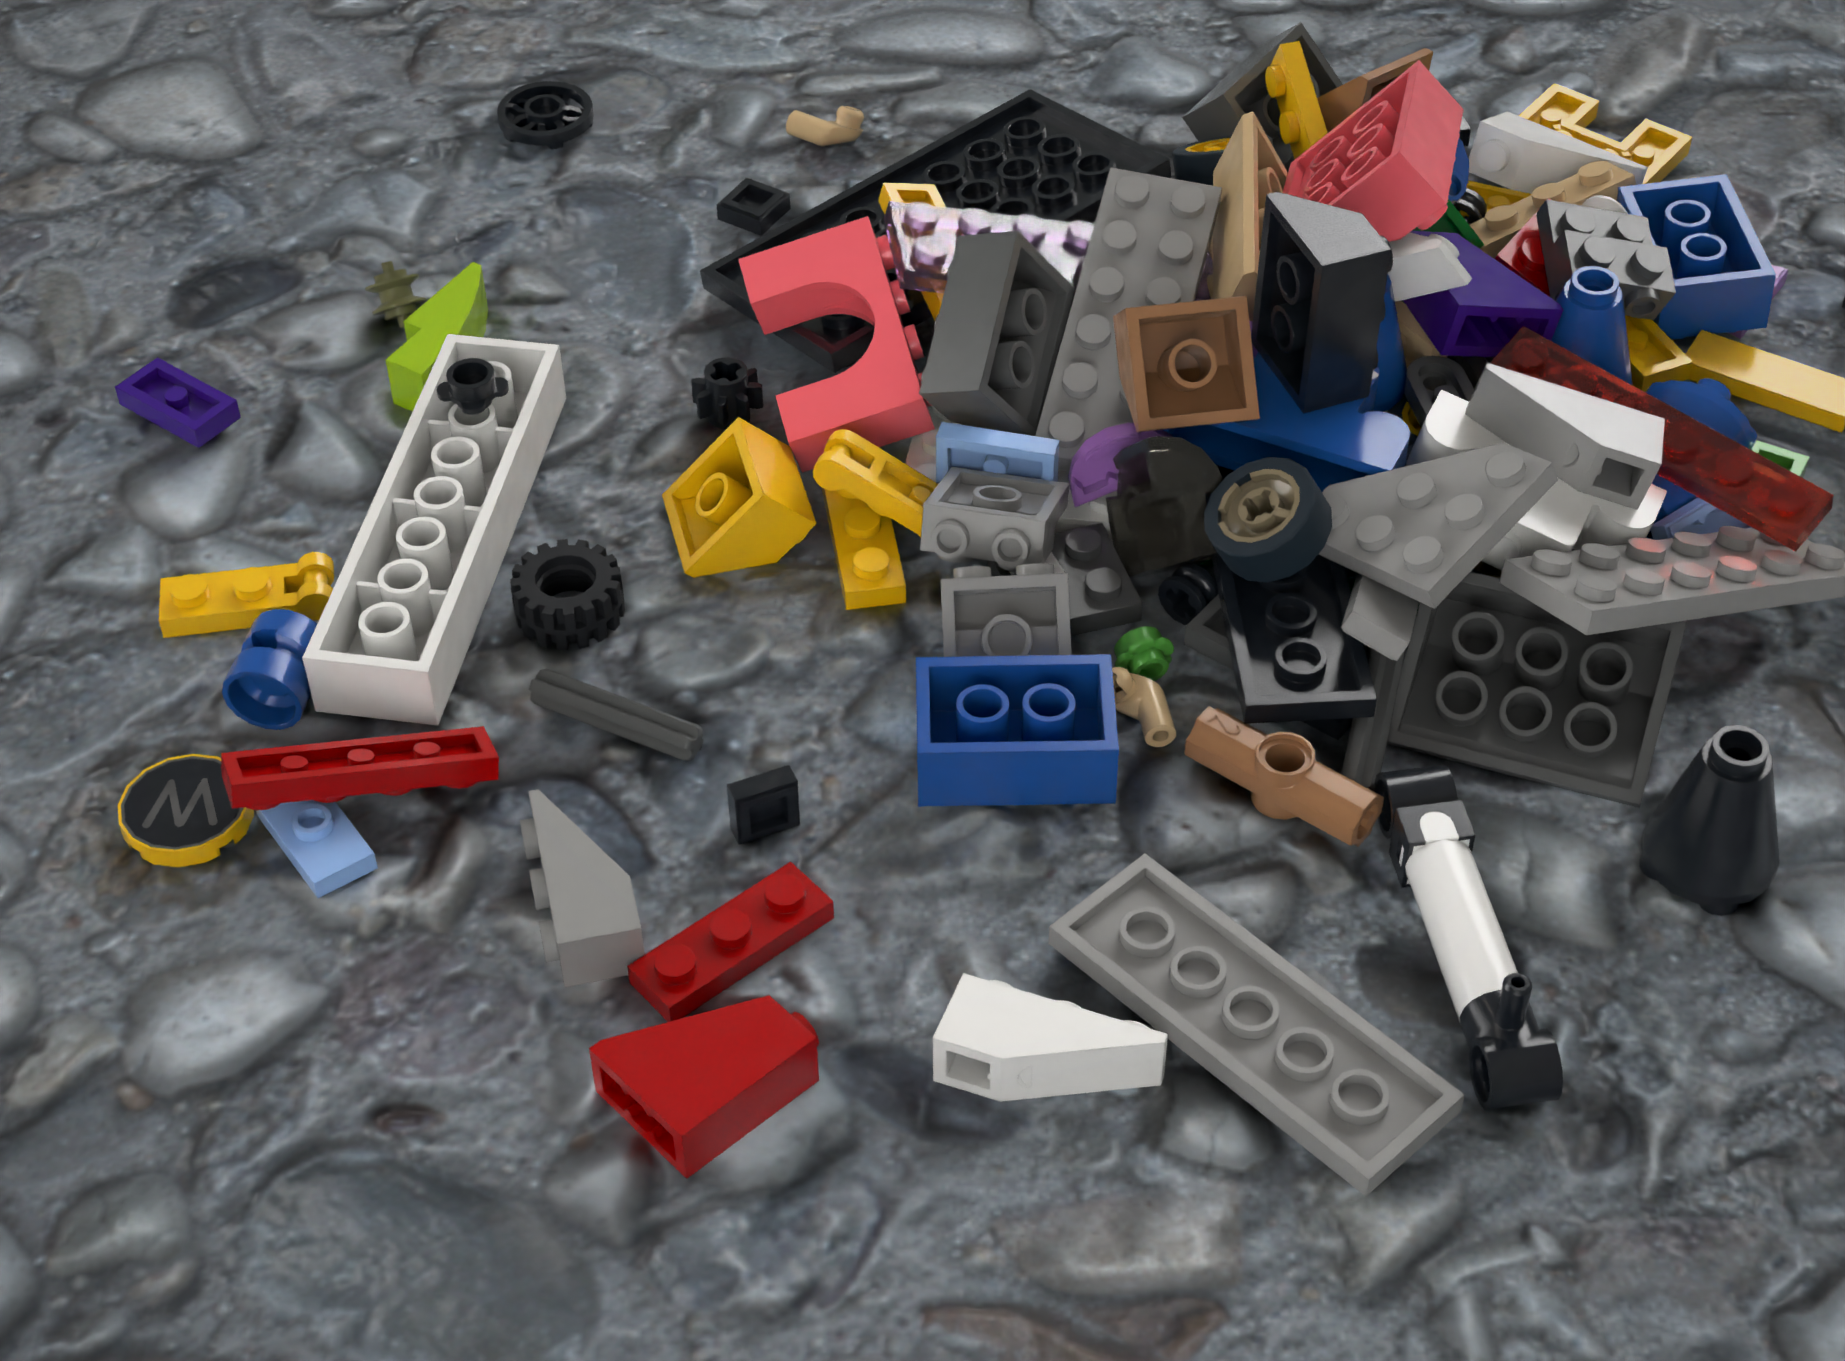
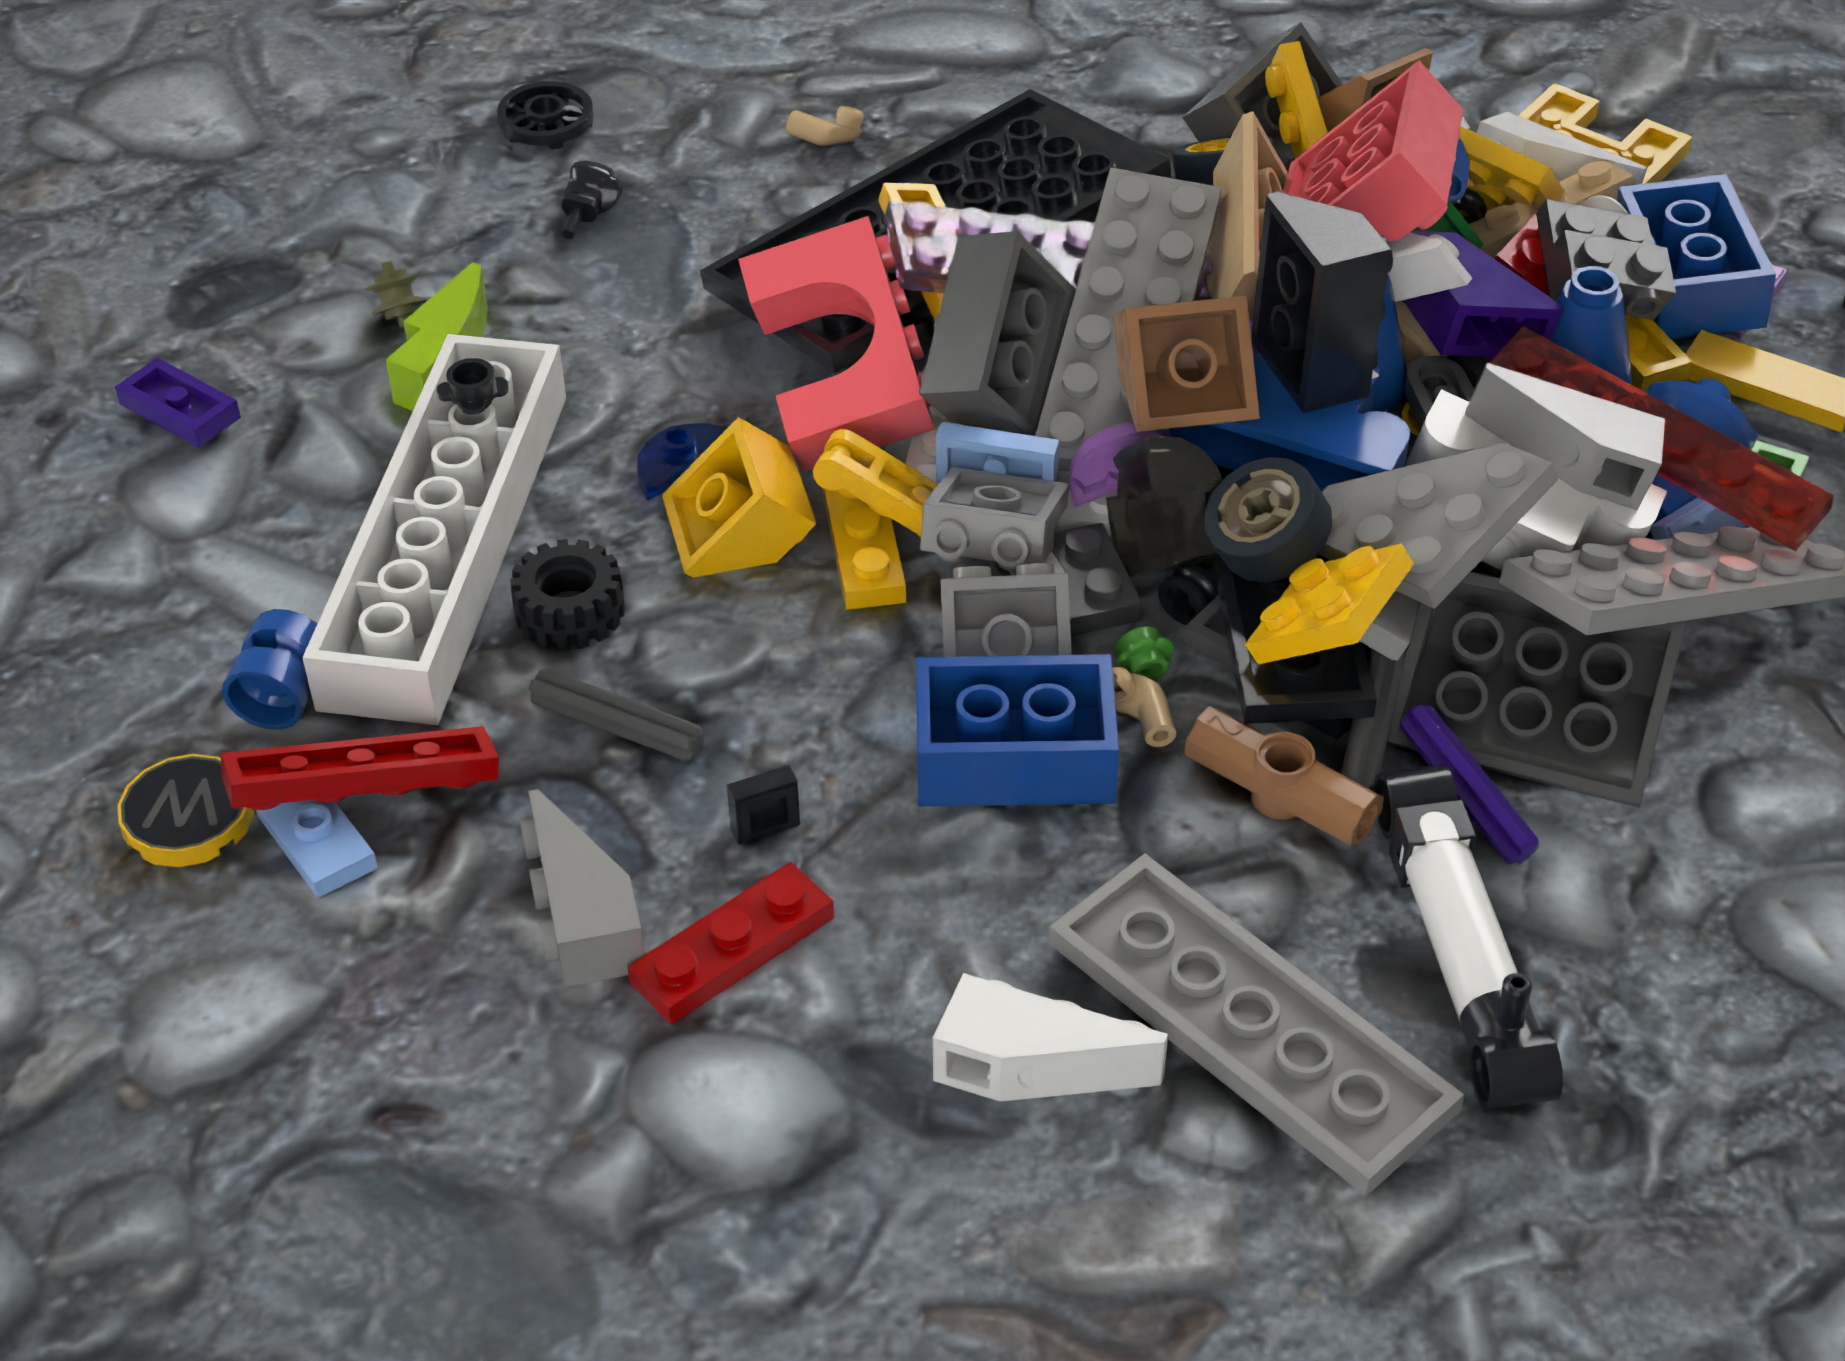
yellow plate [159,552,334,638] -> none
red slope [589,995,819,1179] -> none
black gear [691,357,764,429] -> none
black tile [717,178,791,236] -> none
black cone [1639,725,1780,916] -> none
none -> black piece [561,161,623,239]
none -> clear blue plate [637,423,727,500]
none -> yellow plate [1245,543,1414,665]
none -> dark purple axle [1400,704,1539,864]
none -> yellow plate [1459,126,1564,207]

